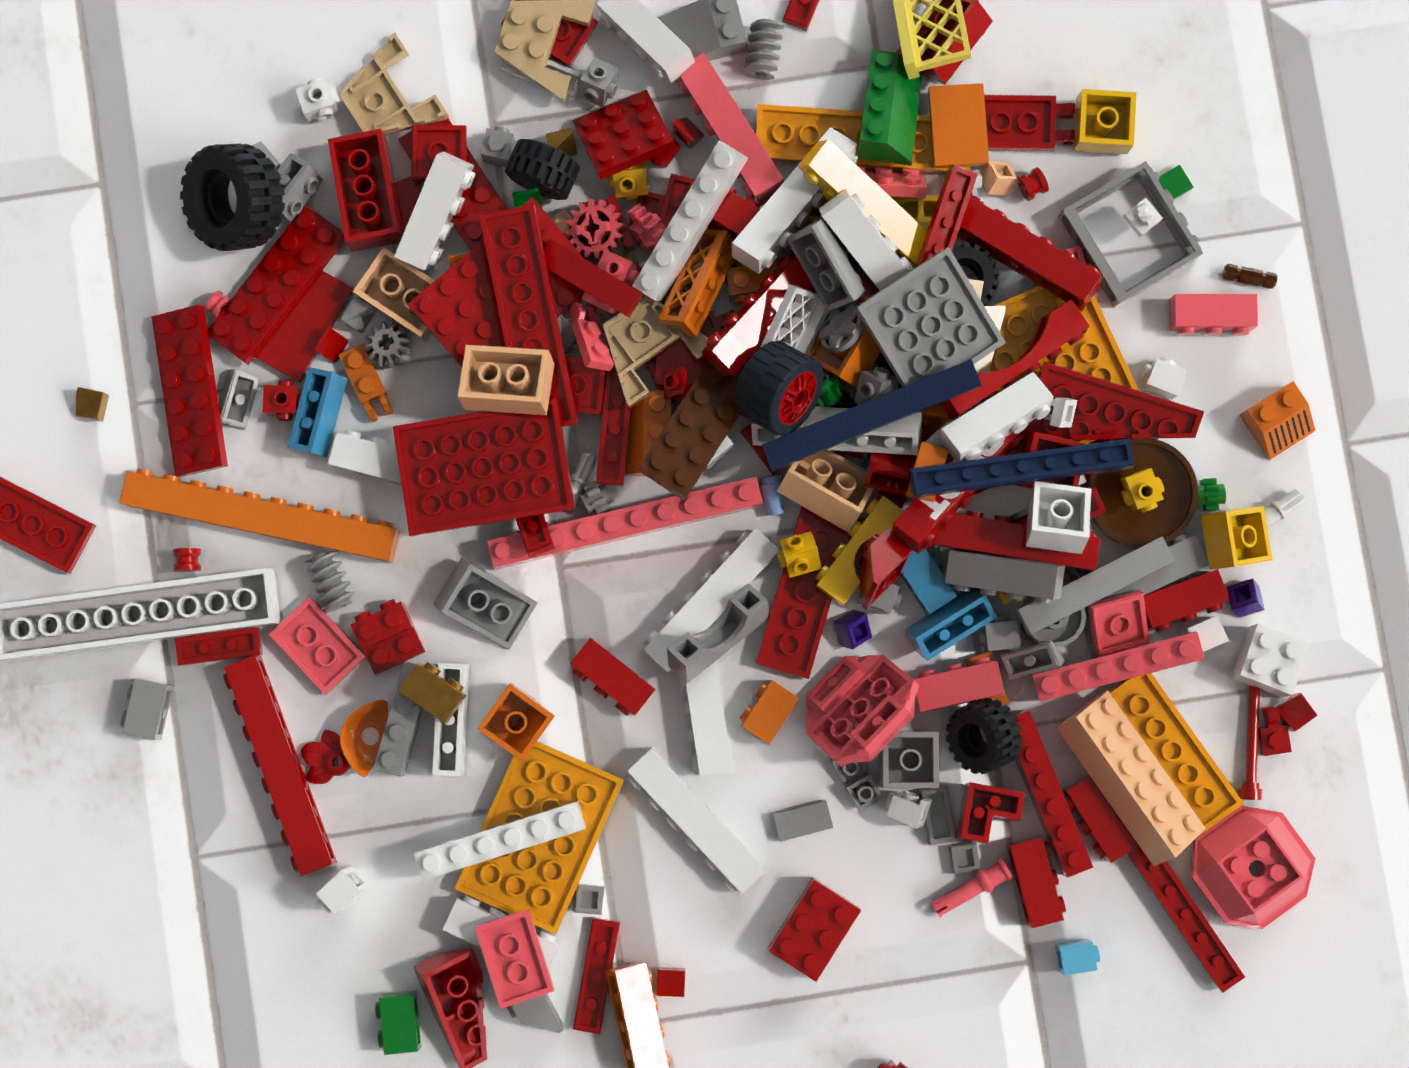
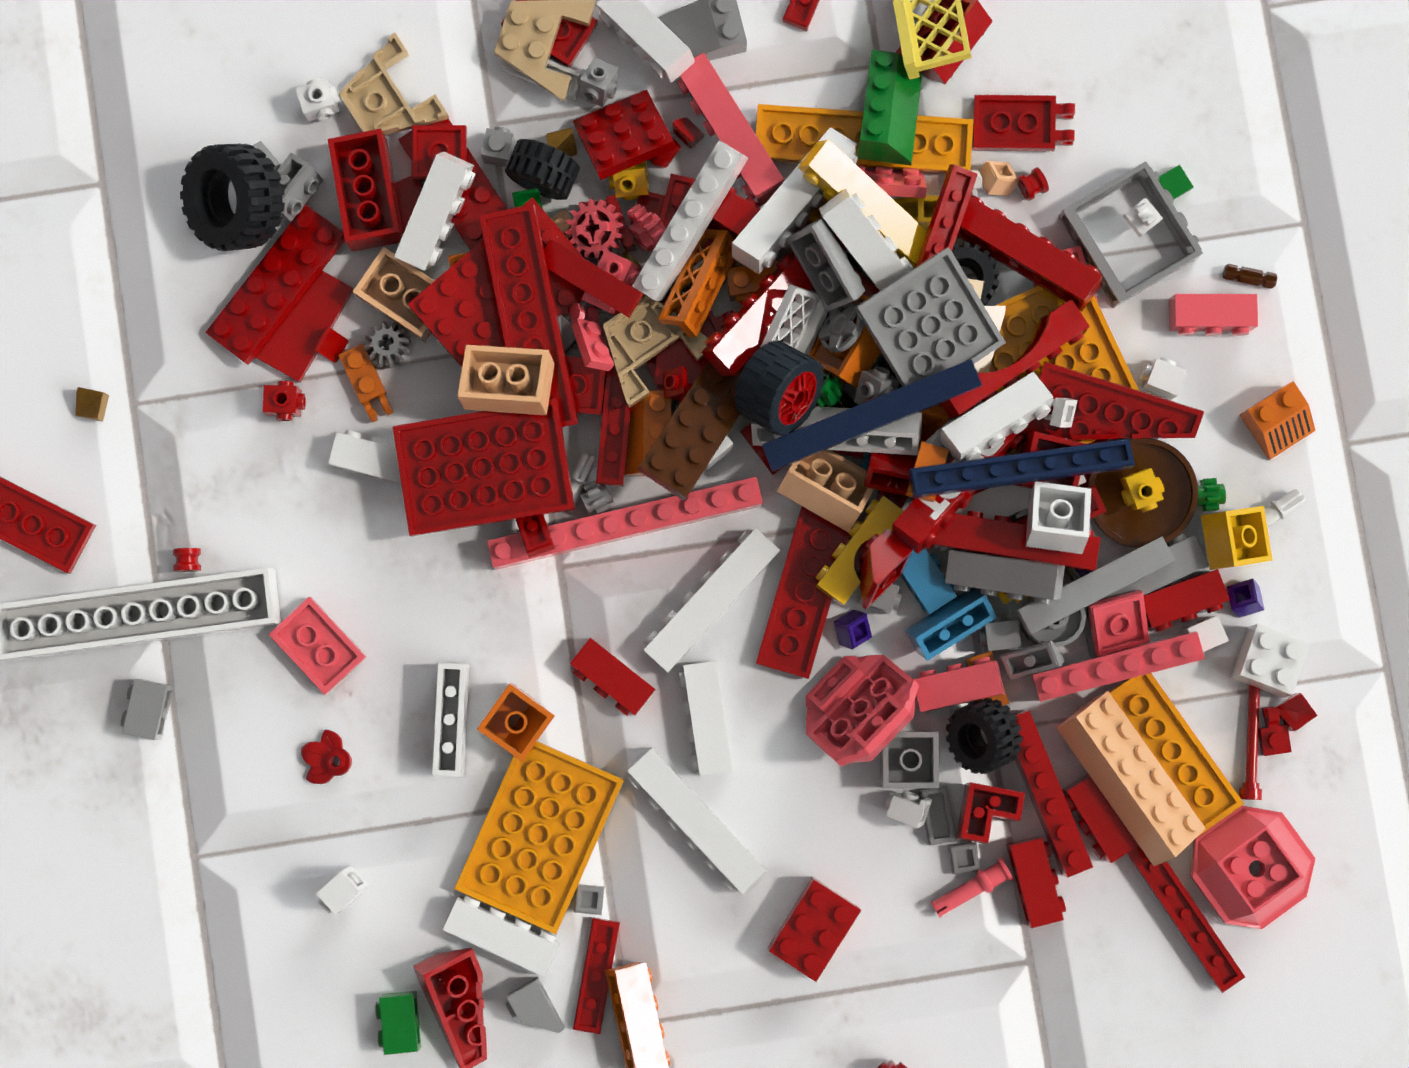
orange brick [119,468,400,563] -> none
red plate [151,305,228,477] -> none
red plate [175,627,263,666] -> none
coral bush [205,290,231,318] -> none
light grey slope [219,369,260,429] -> none
red brick [223,655,337,876] -> none
dark azure brick [287,367,348,458] -> none
light grey piece [305,551,355,613] -> none
orange piece [340,700,388,777] -> none
light grey slope [341,297,376,333] -> none
red plate [350,599,426,675] -> none
light grey brick [373,661,424,777] -> none
pearl gold brick [398,662,467,723] -> none
white brick [414,801,586,881] -> none
light grey slope [433,557,538,650] -> none
coral plate [474,909,555,1009] -> none
red slope [656,967,686,997] -> none
light grey arch [667,584,769,684] -> none
orange brick [740,680,800,744] -> none
light grey piece [744,19,784,80] -> none
light blue cone [759,475,784,516] -> none
light grey tile [772,800,833,842] -> none
yellow brick [777,531,822,578] -> none
light grey slope [830,758,883,811] -> none
orange tile [928,83,989,168] -> none
medium azure brick [1055,939,1100,975] -> none
yellow brick [1073,89,1137,154] -> none

